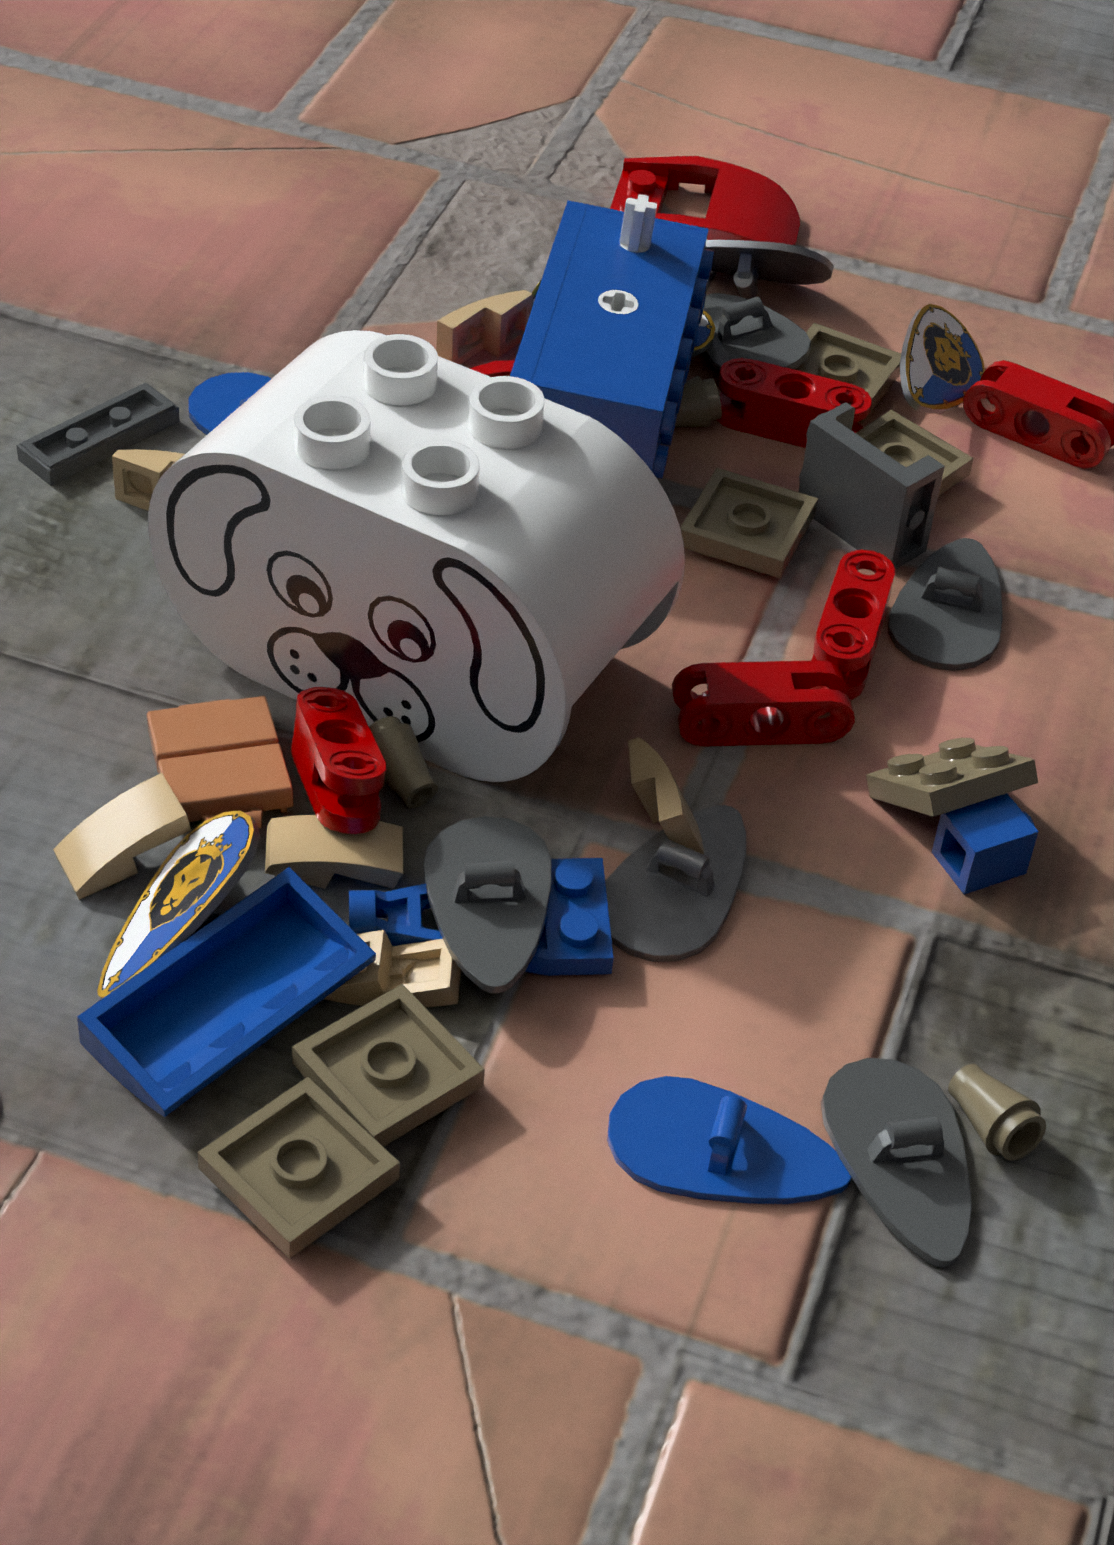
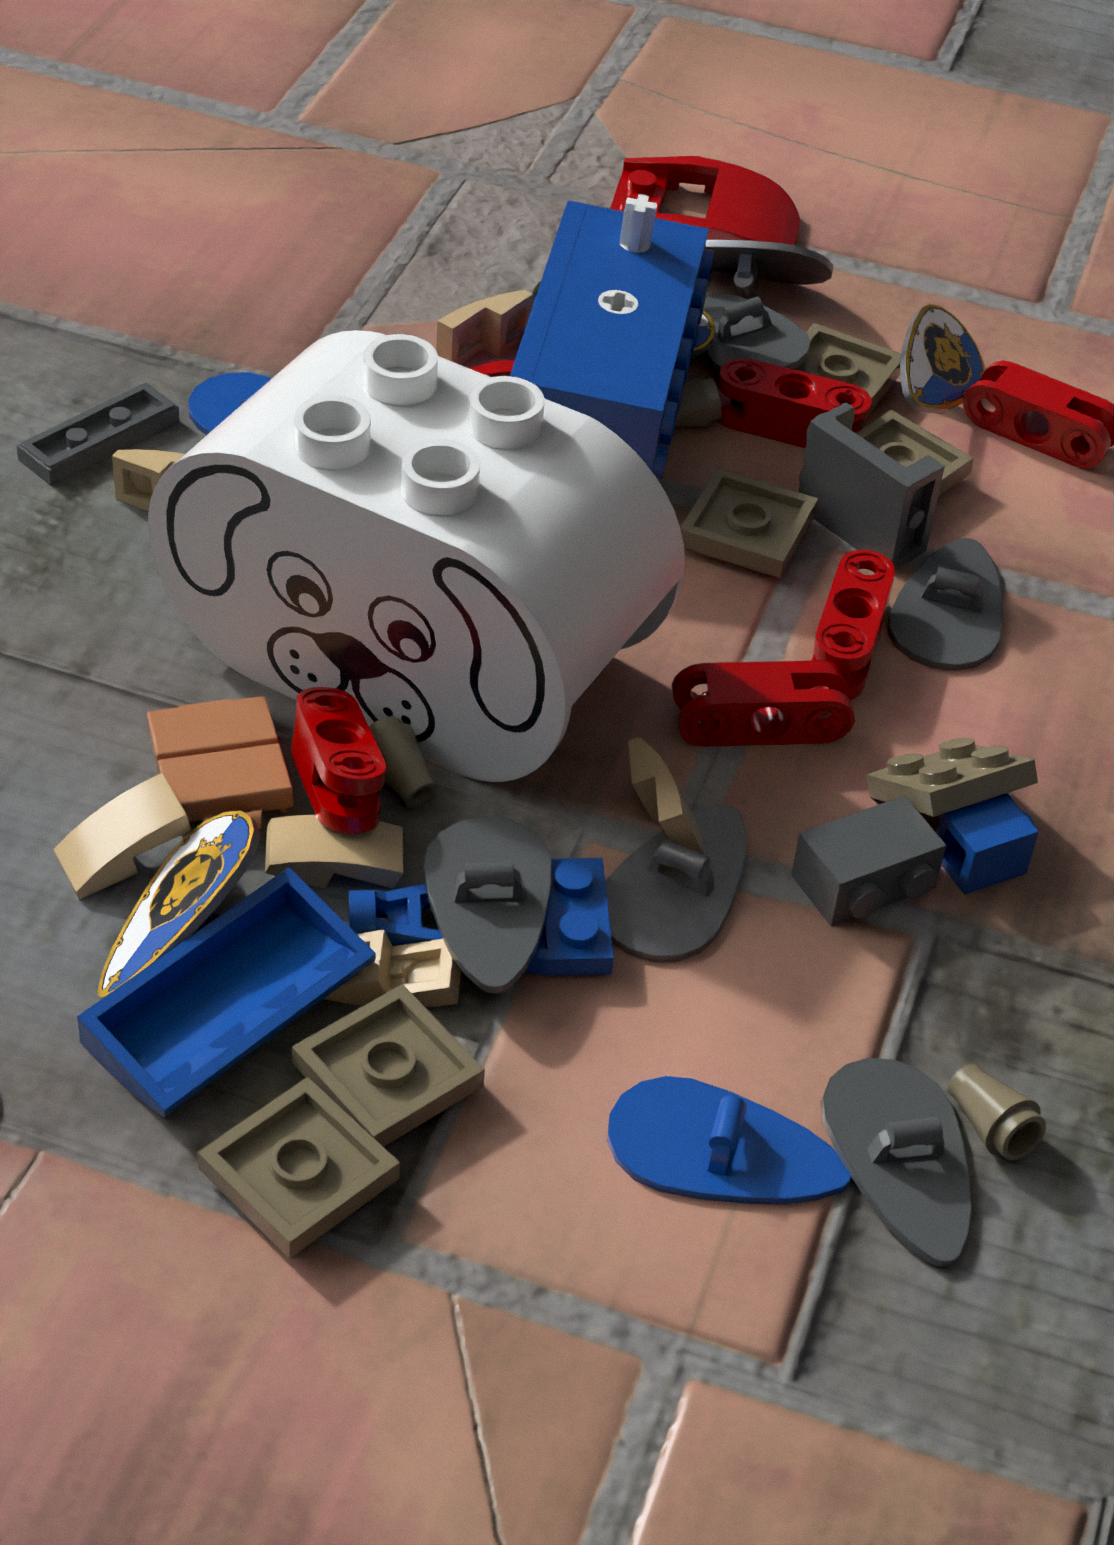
none -> dark grey brick [791,796,946,926]

